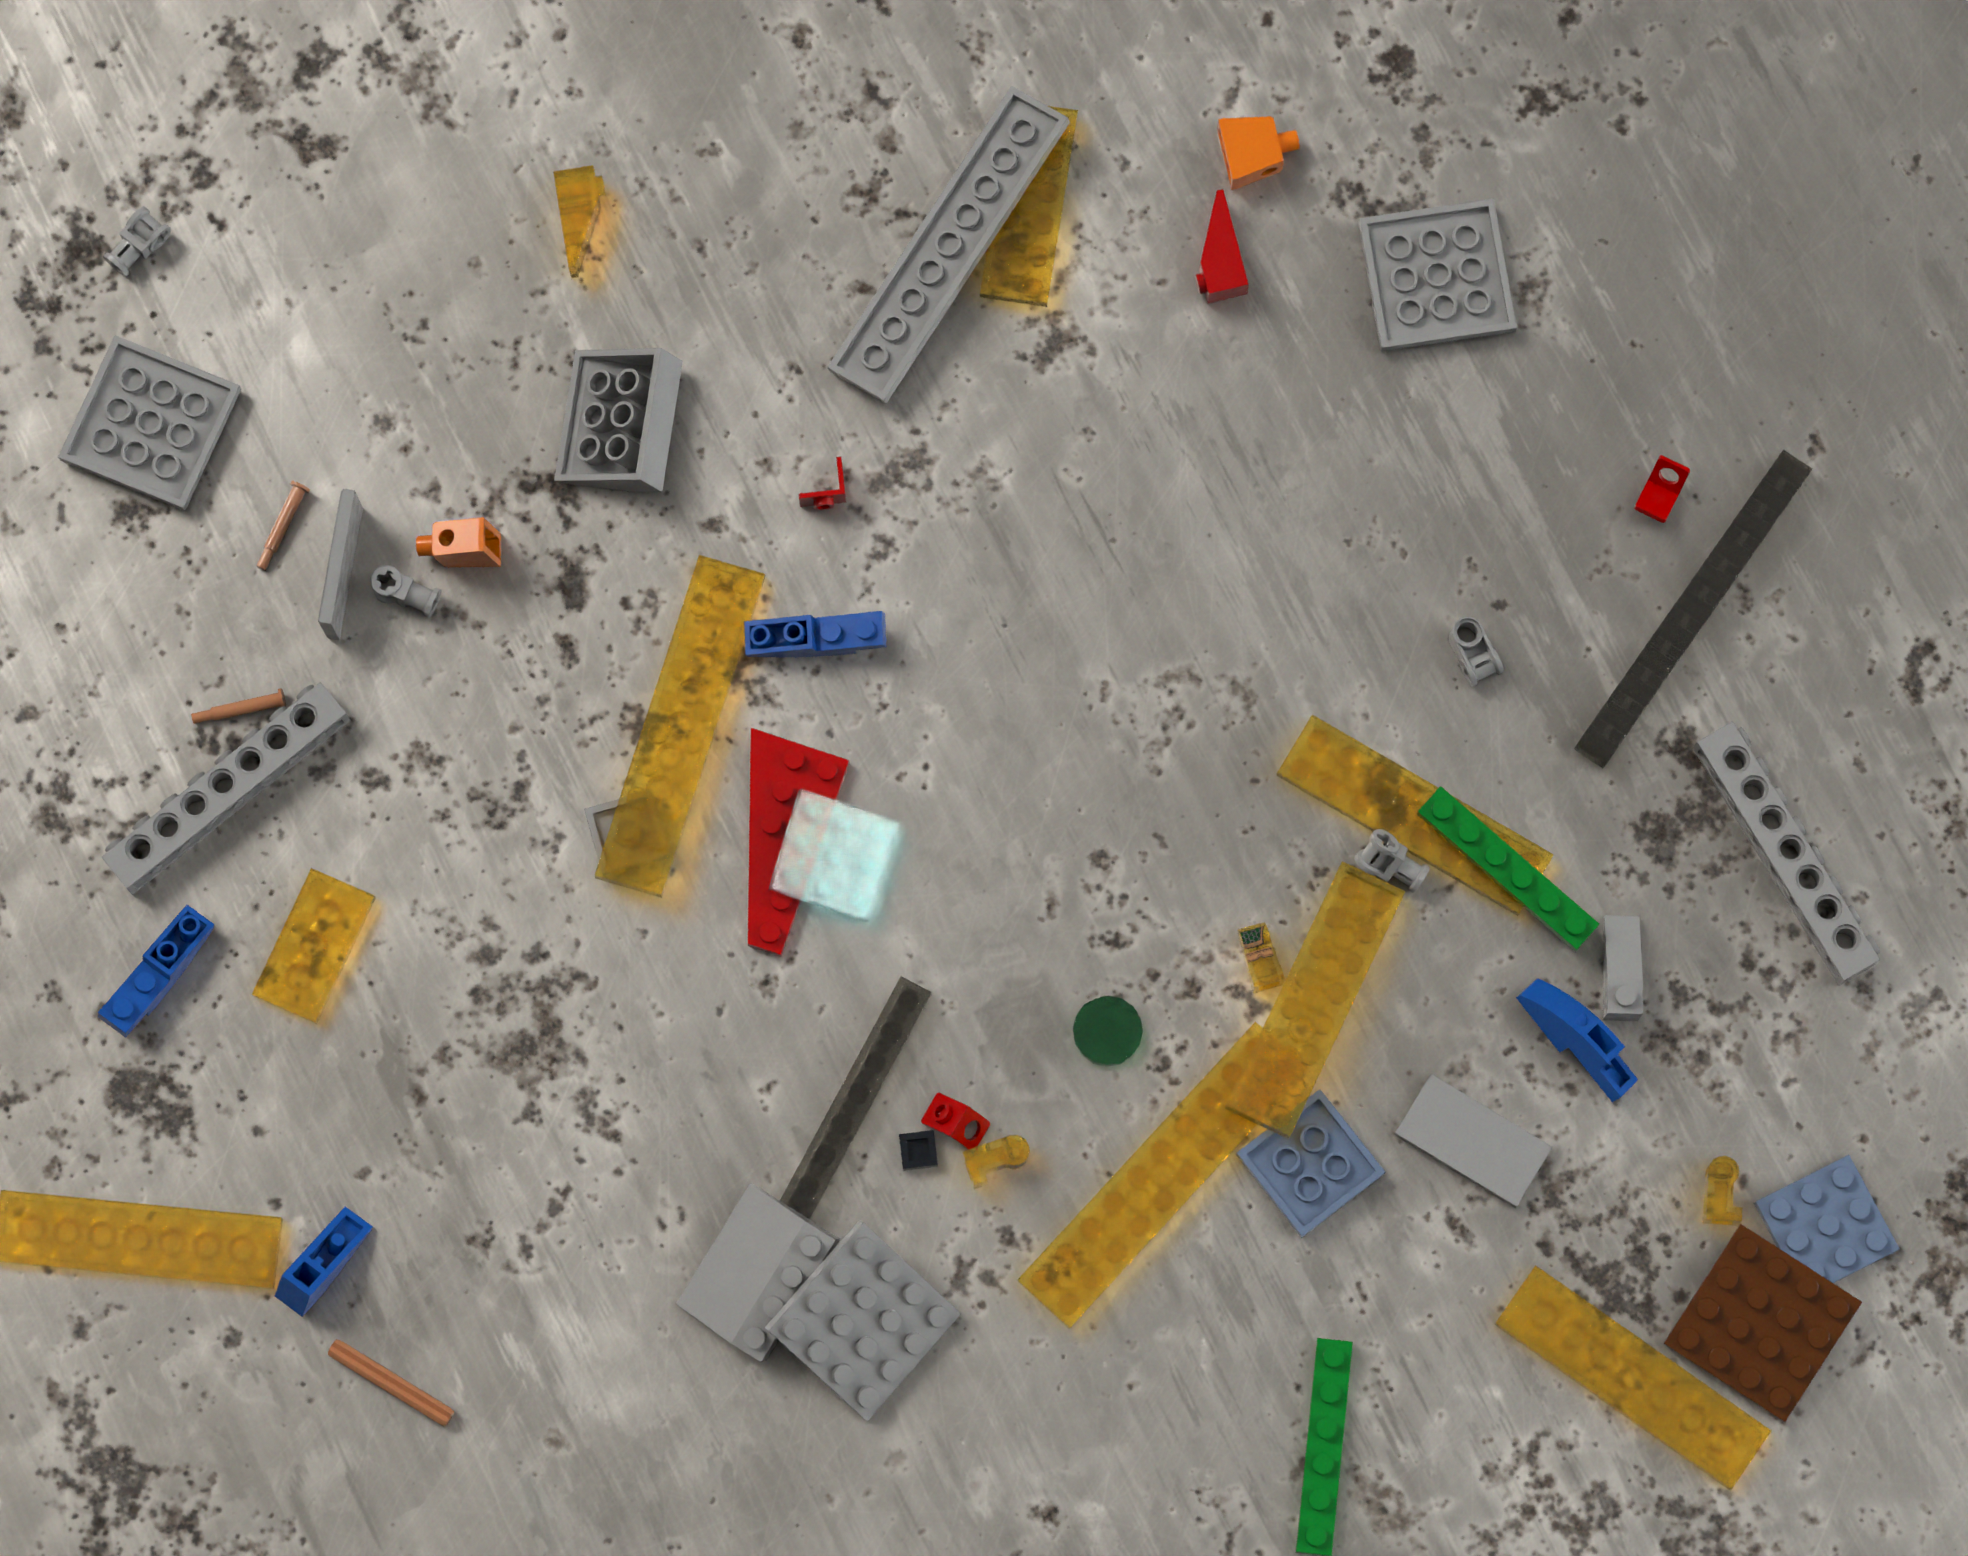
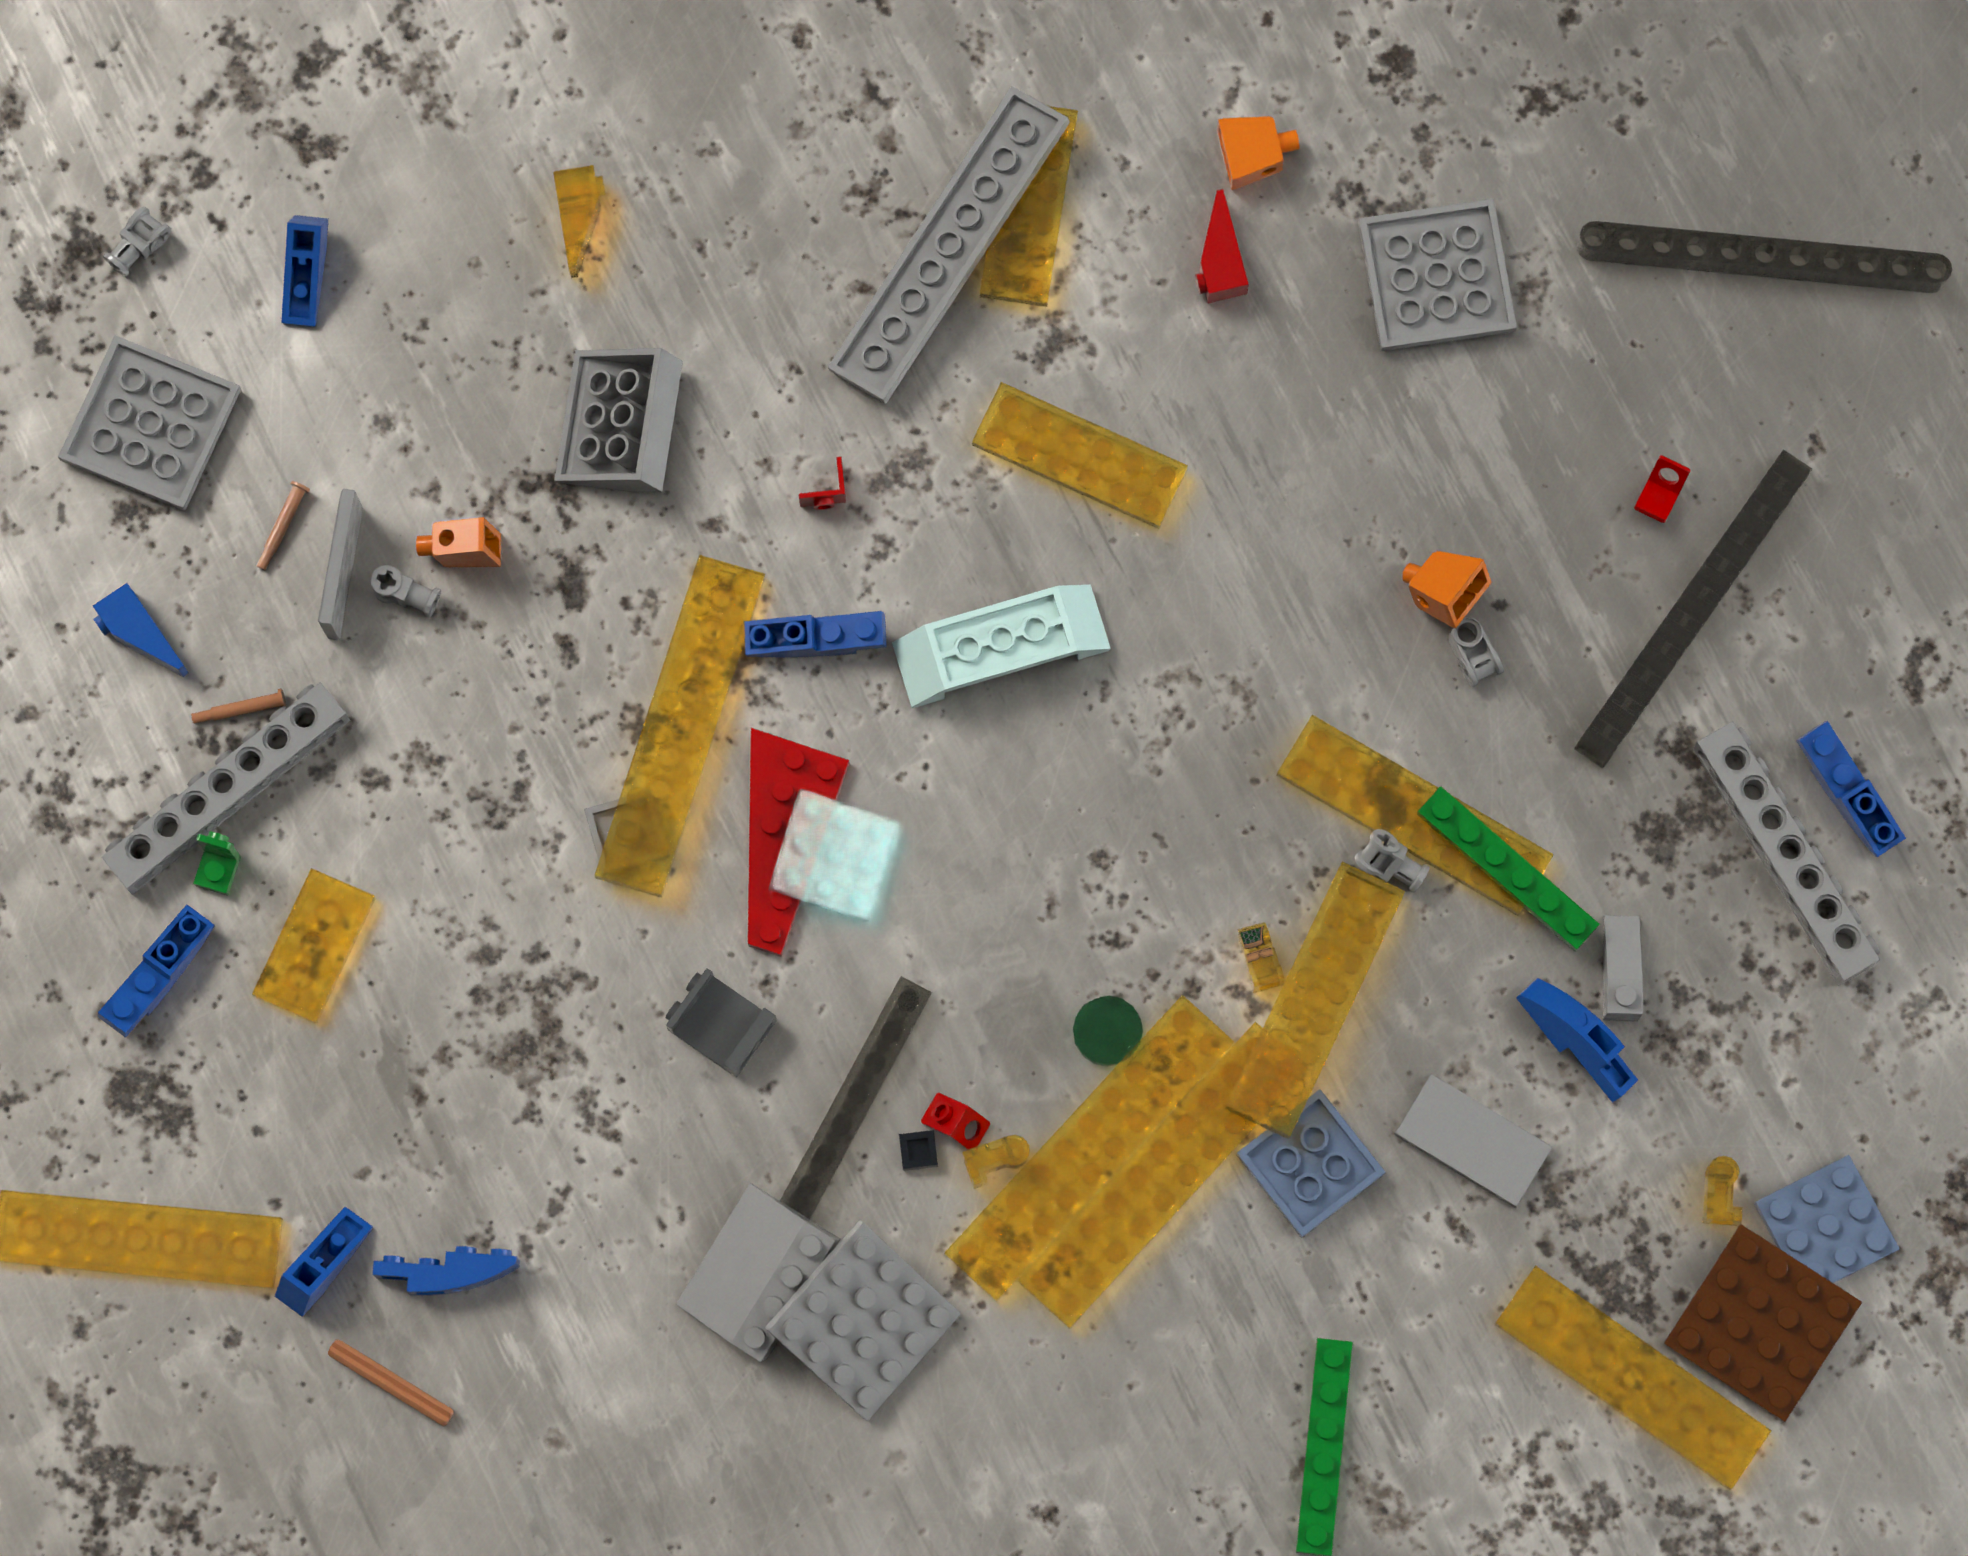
none -> blue slope [93,583,189,677]
none -> green bracket [193,831,241,896]
none -> blue slope [281,215,329,326]
none -> blue slope [372,1246,520,1296]
none -> dark grey panel [665,968,777,1078]
none -> light aqua slope [892,584,1111,708]
none -> clear yellow plate [944,995,1234,1302]
none -> clear yellow plate [972,382,1188,529]
none -> orange torso [1402,551,1492,629]
none -> clear smoke beam [1576,221,1952,293]
none -> blue slope [1796,721,1906,857]

